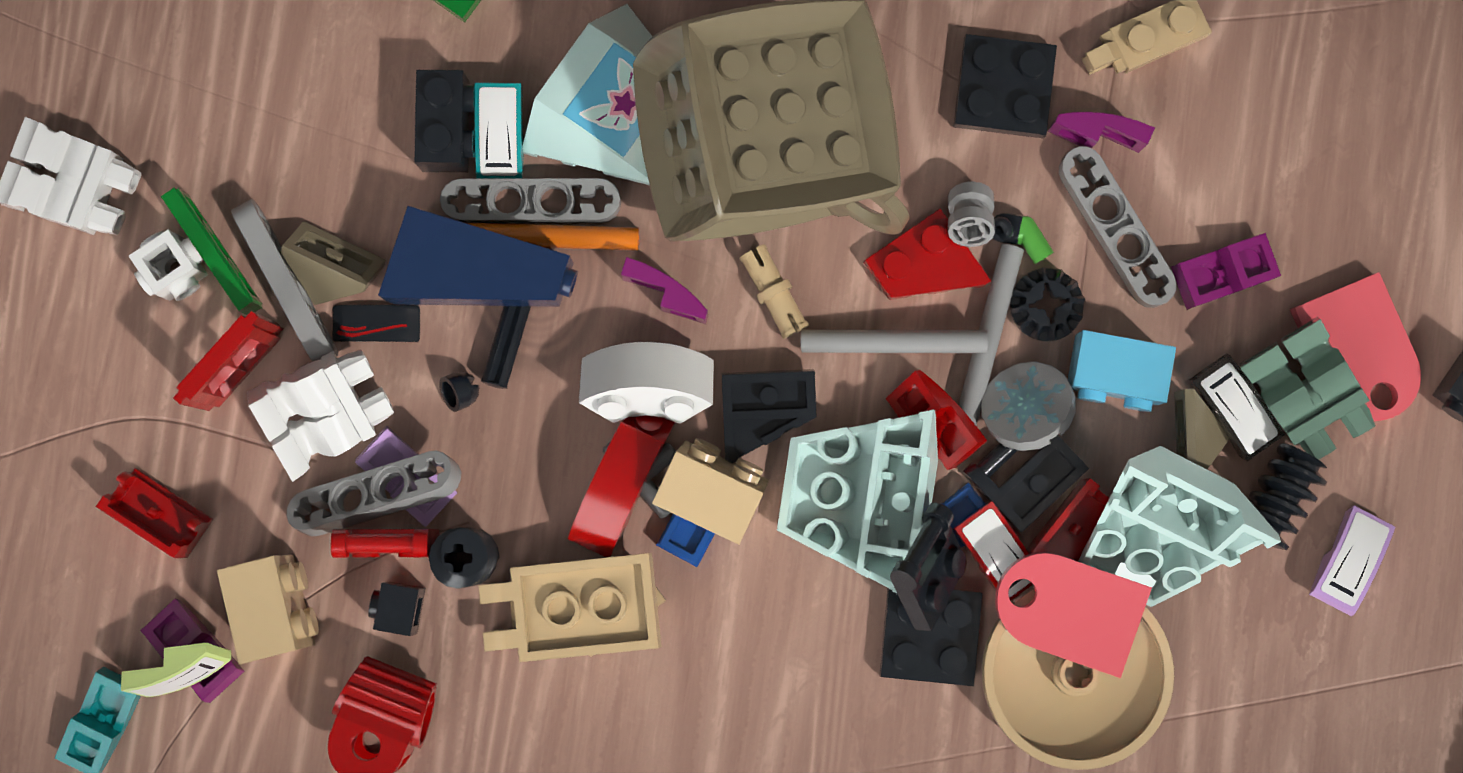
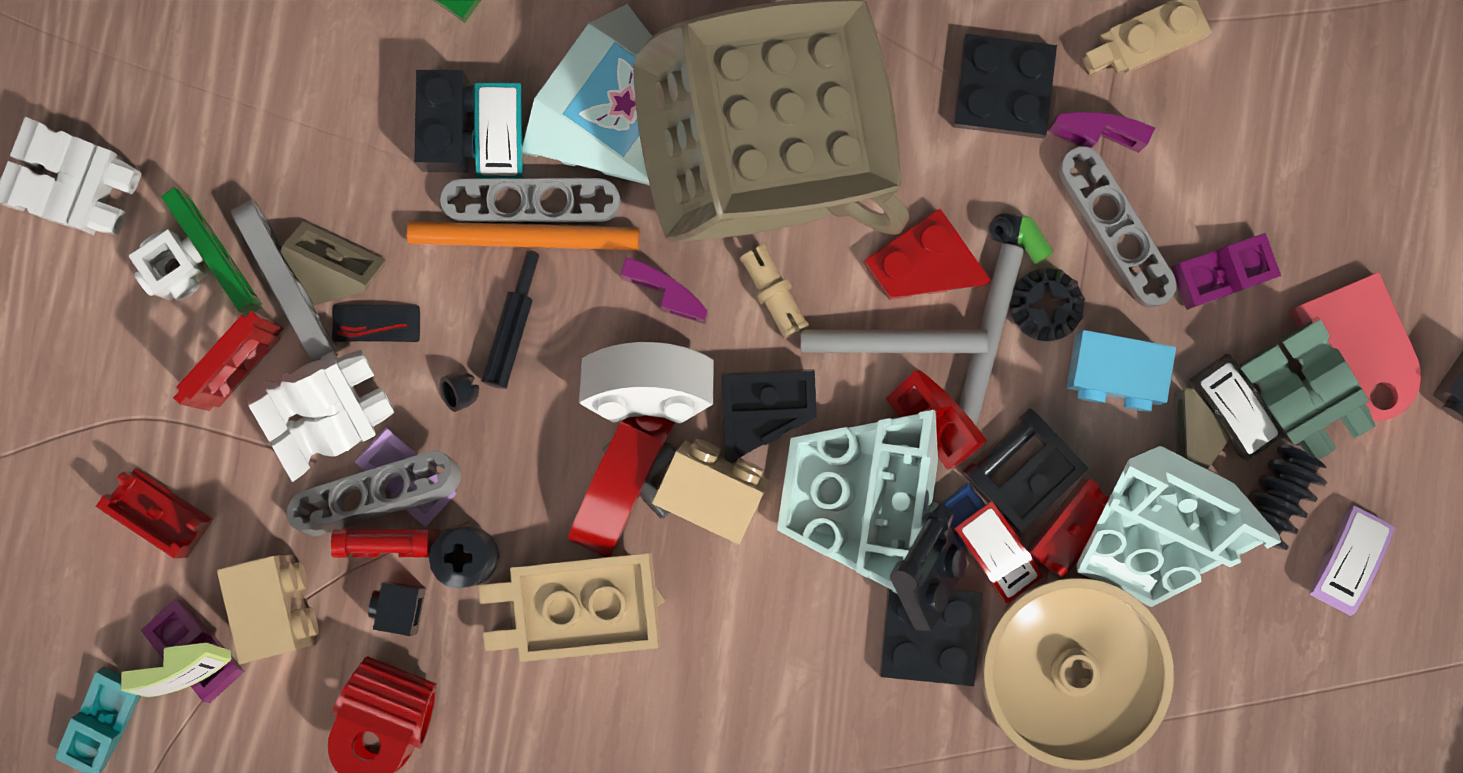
dark blue slope [378,206,578,307] -> none
blue tile [656,514,715,567] -> none
light grey wheel [948,181,995,247] -> none
light grey tile [981,361,1076,451] -> none
coral tile [995,552,1152,678] -> none

